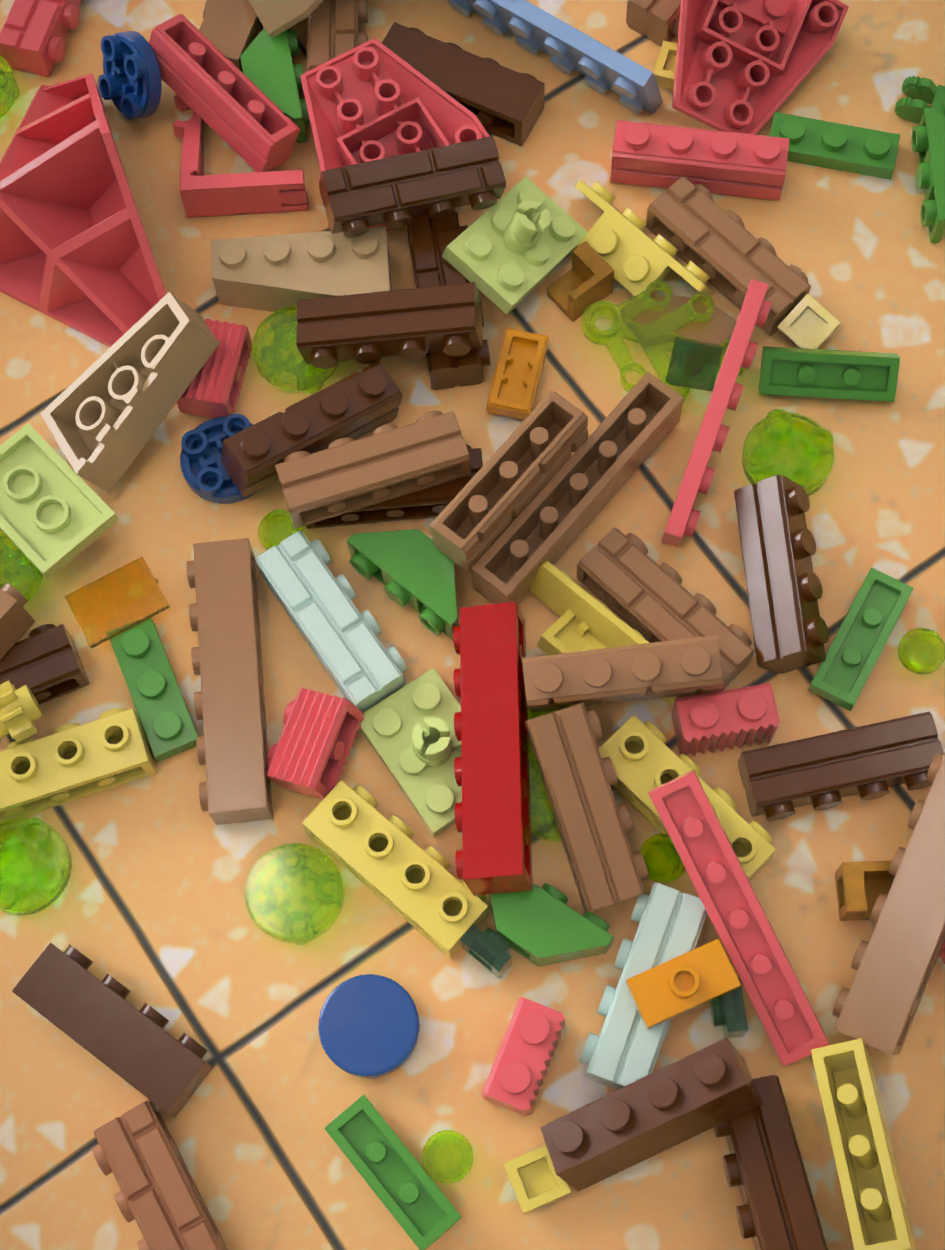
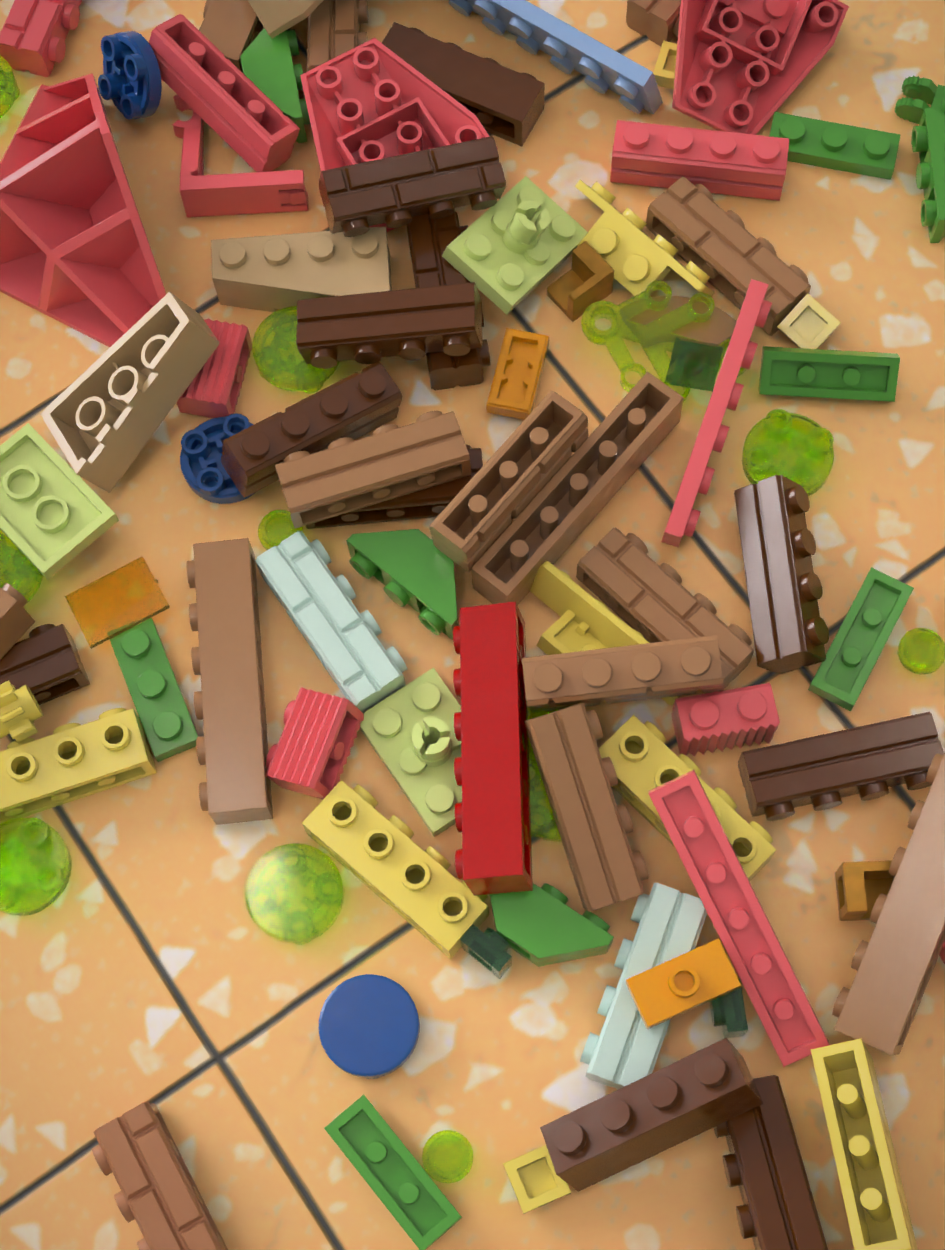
reddish brown brick [12,942,213,1117] -> none
coral brick [482,997,565,1116] -> none
clear neon green plate [640,834,685,883] -> none

